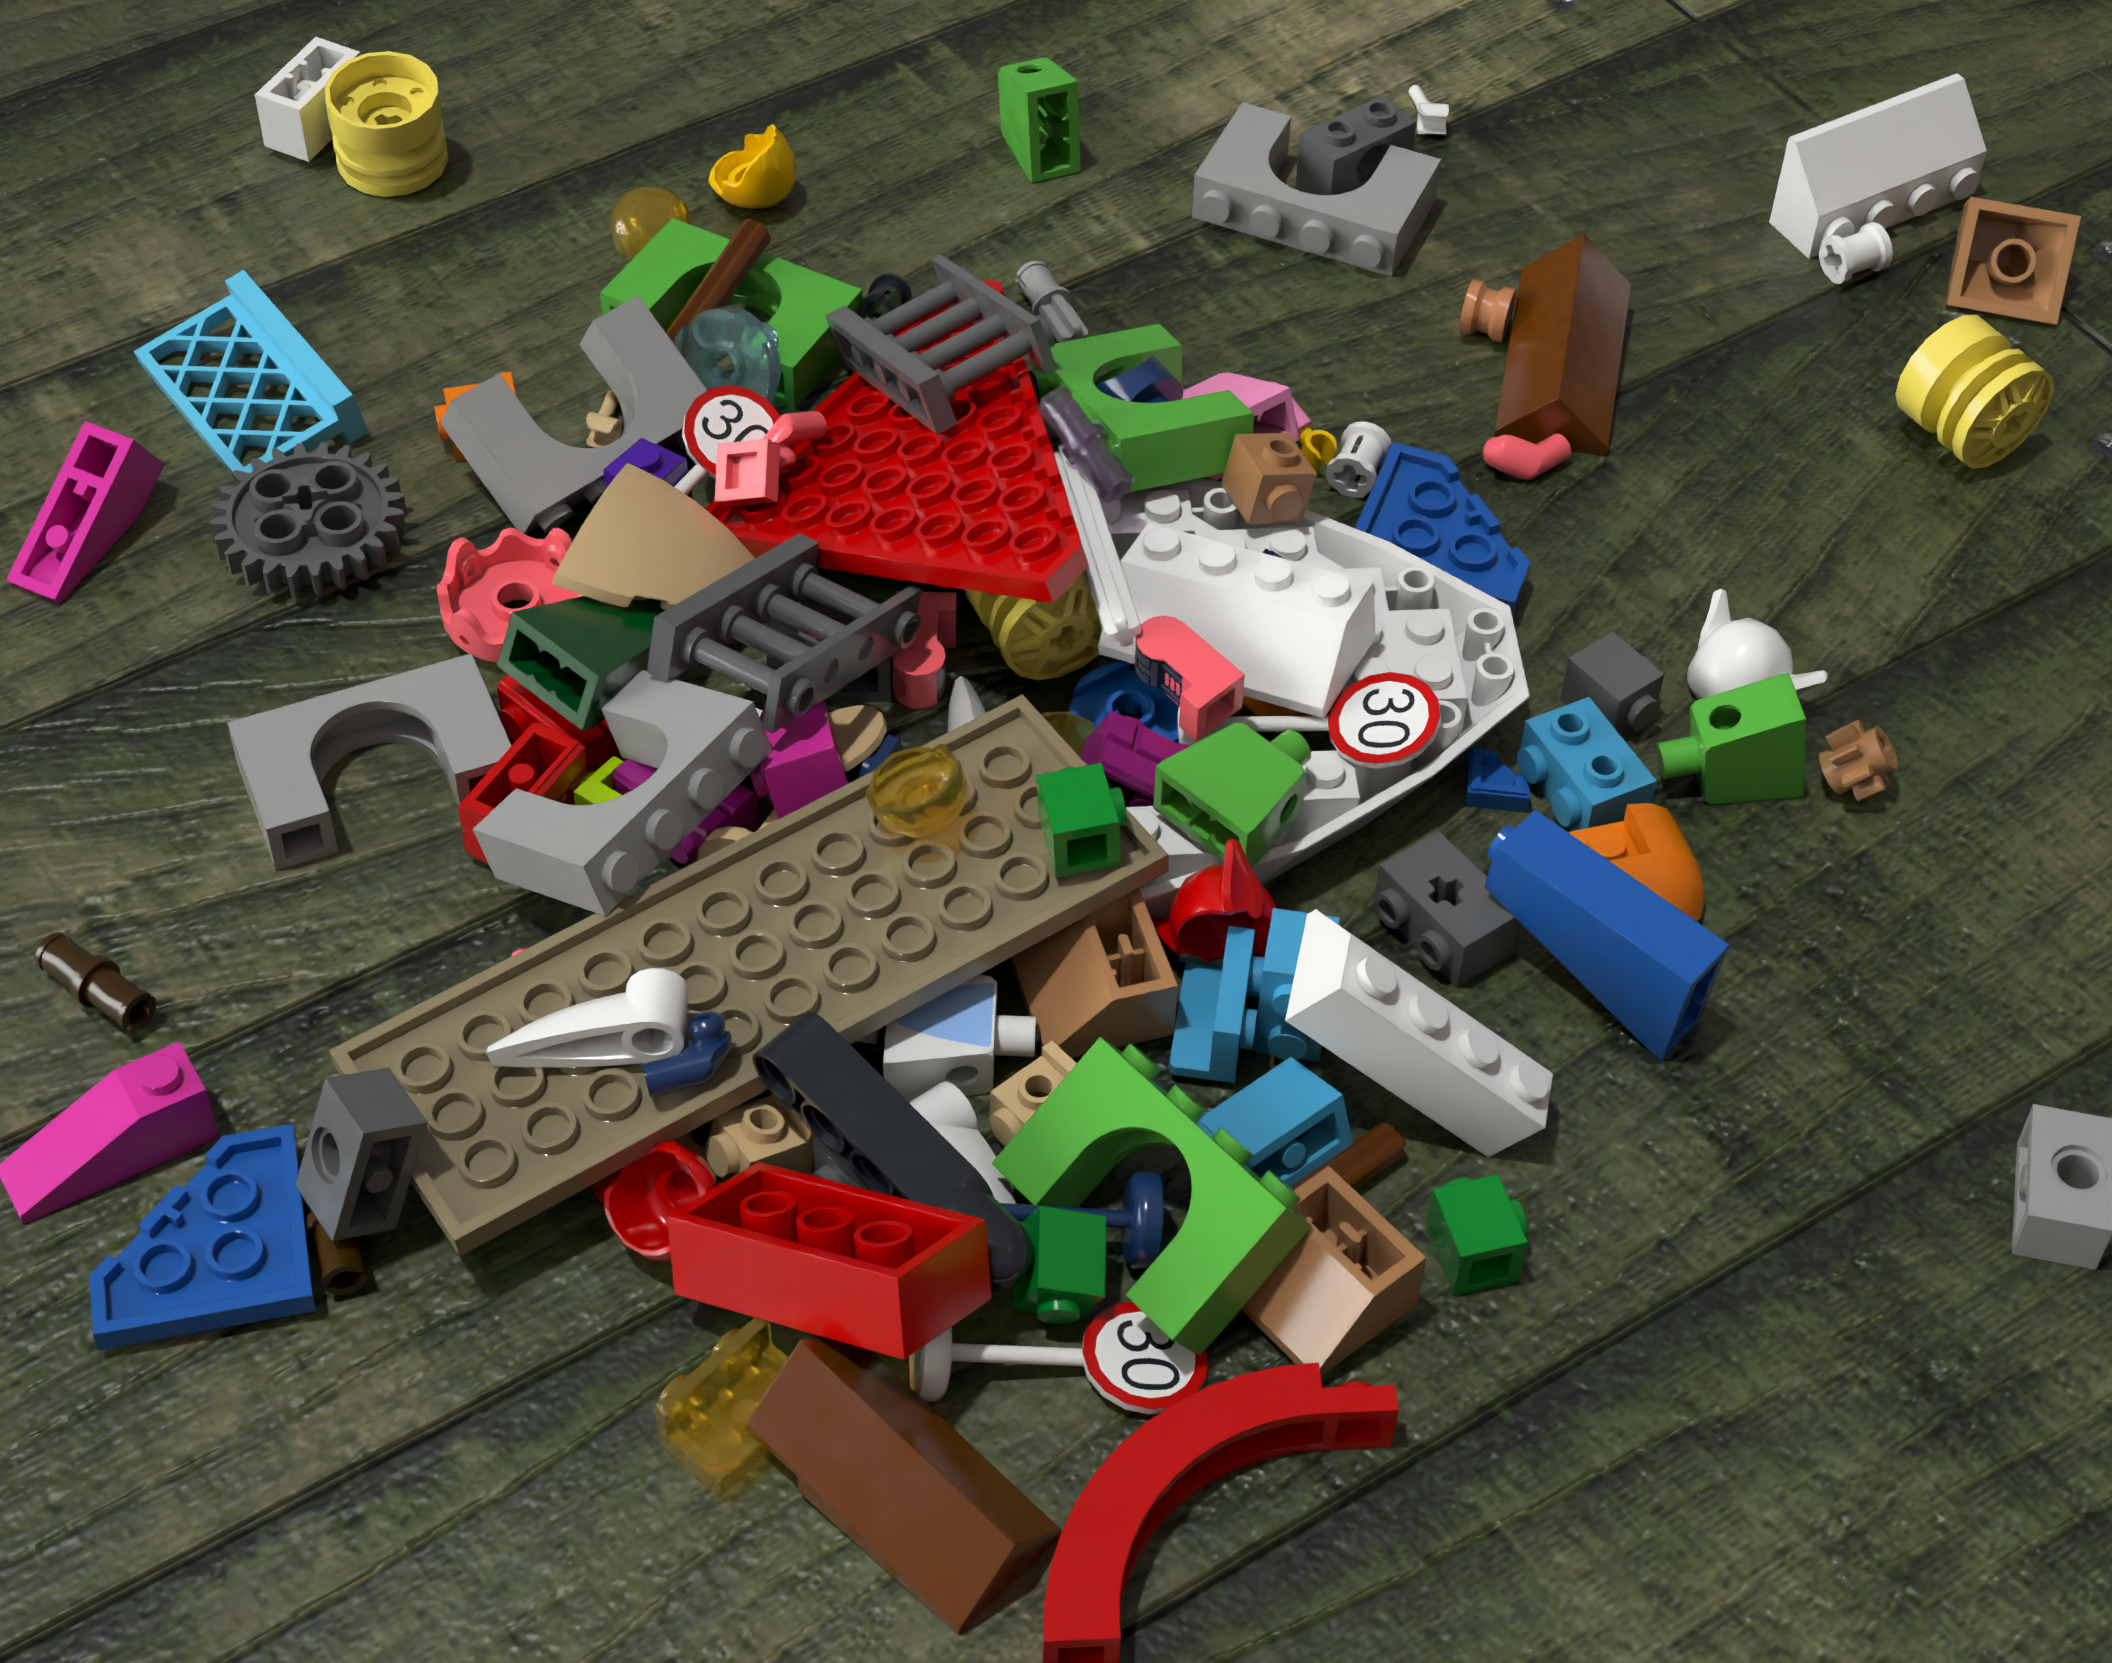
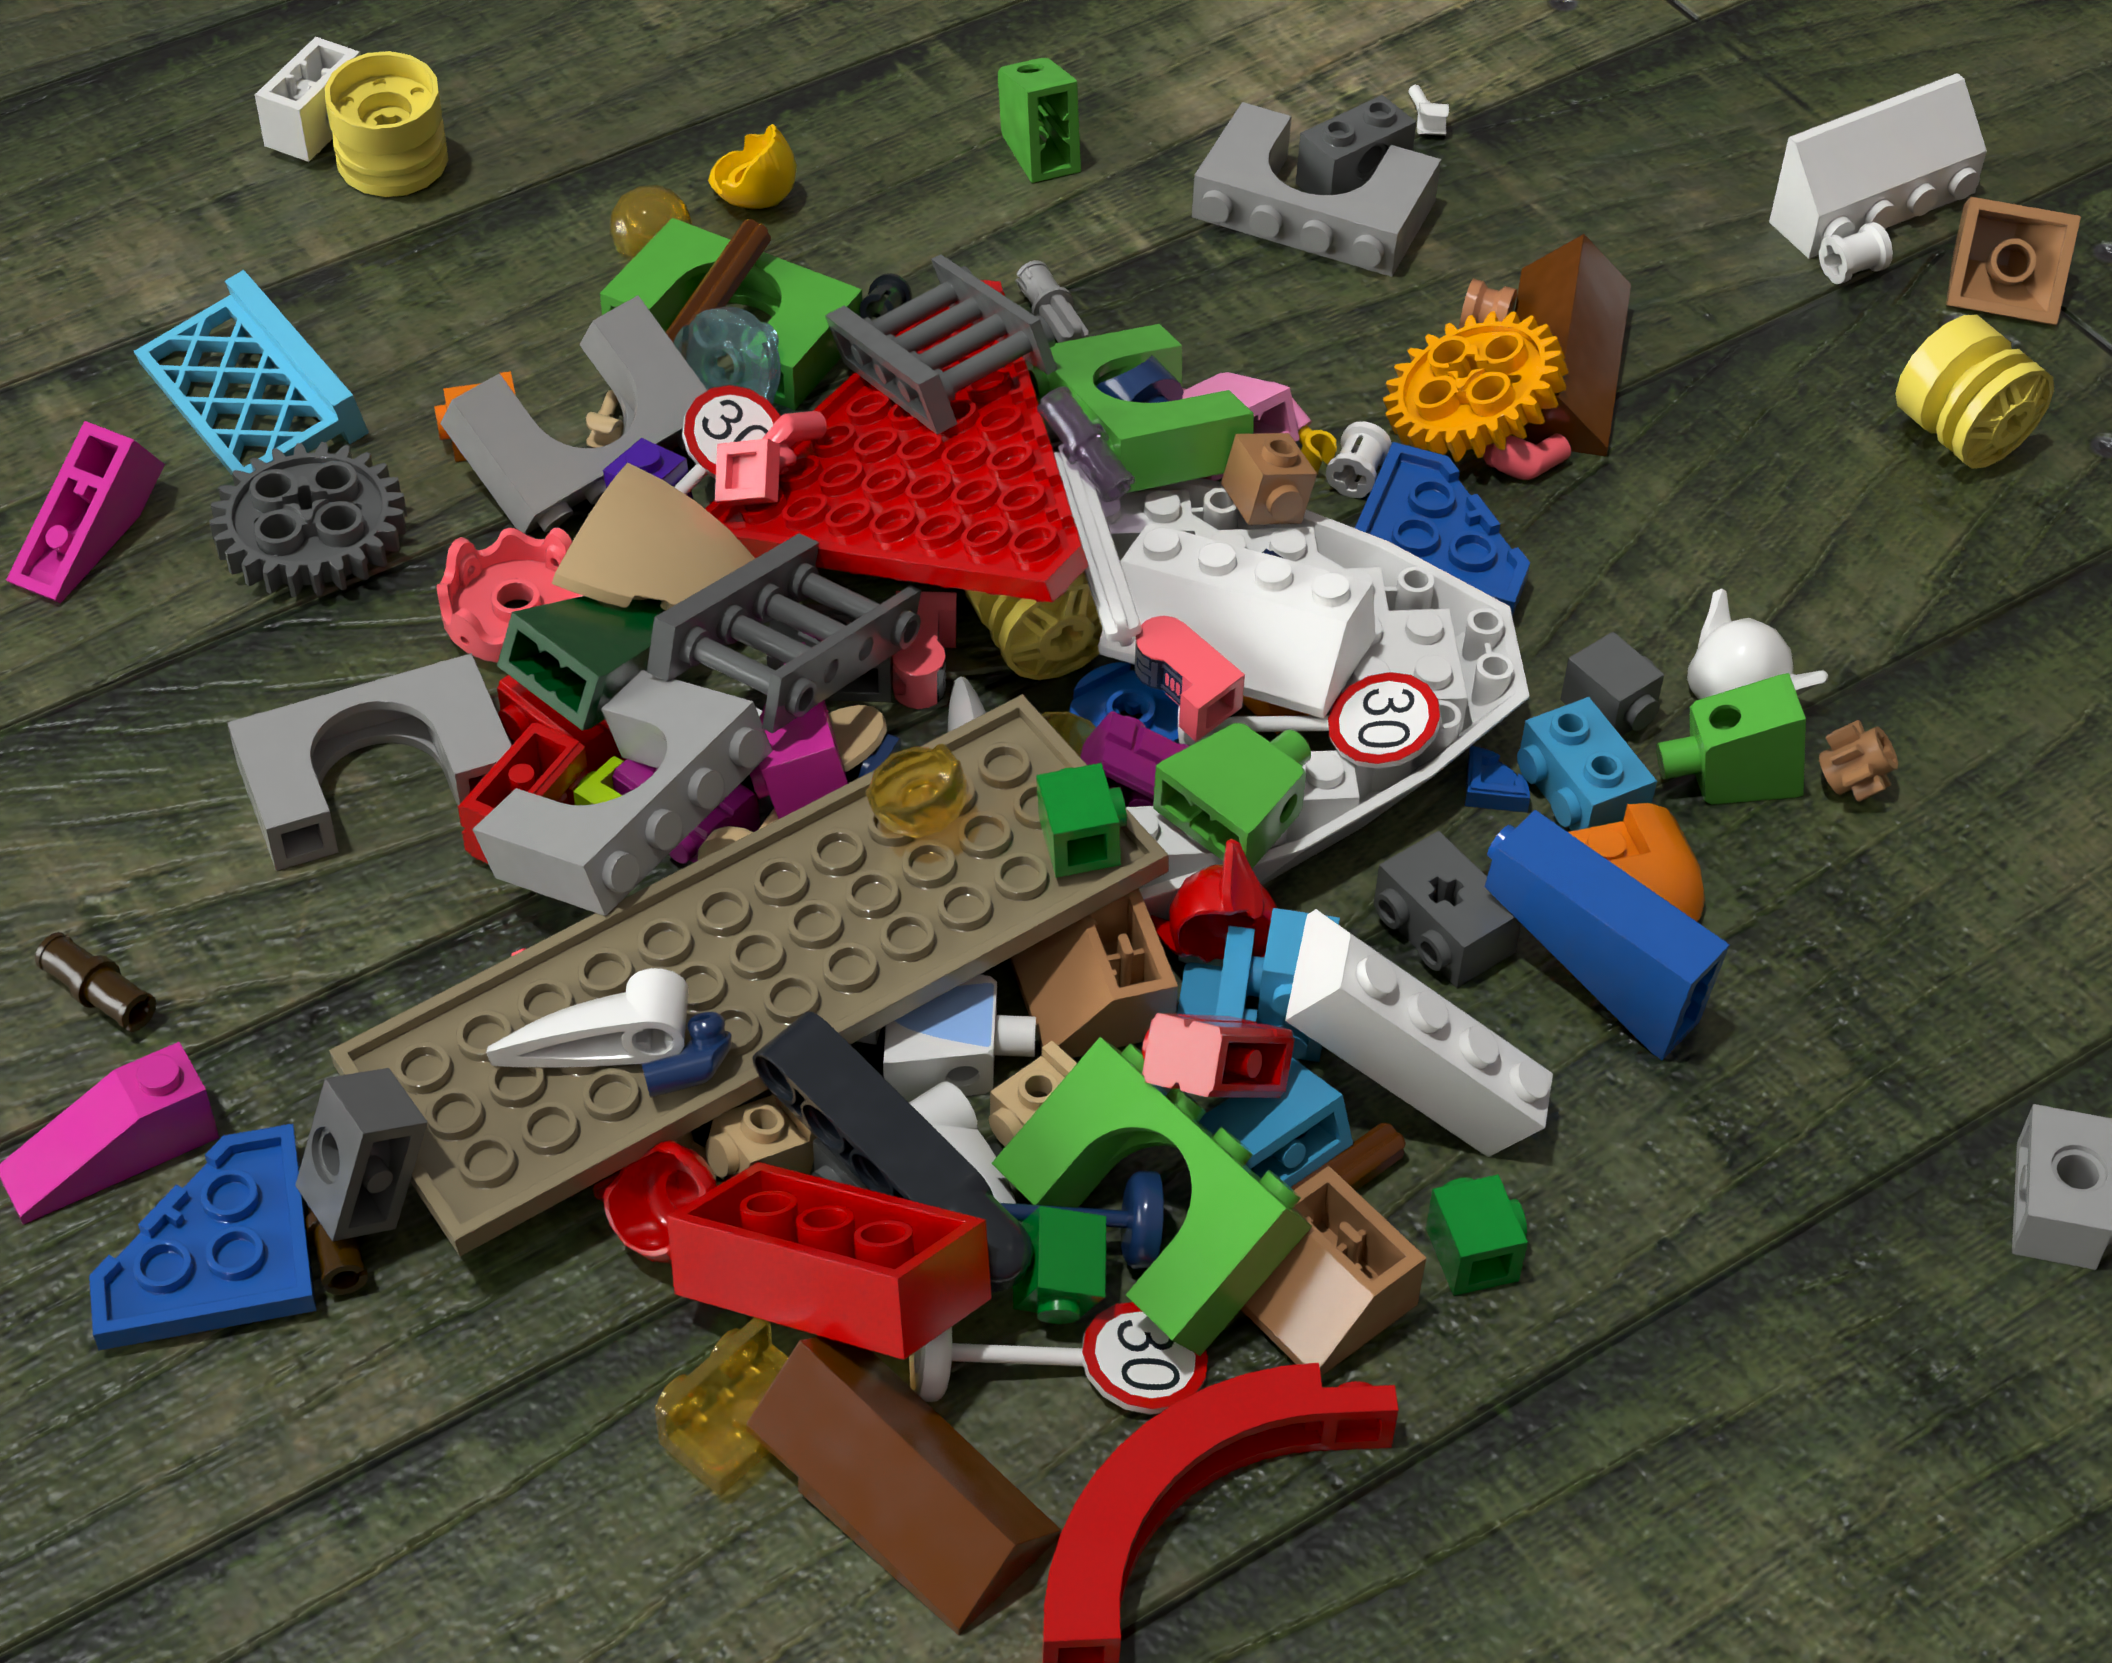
none -> brick [1142,1013,1295,1098]
none -> light orange gear [1383,311,1568,462]

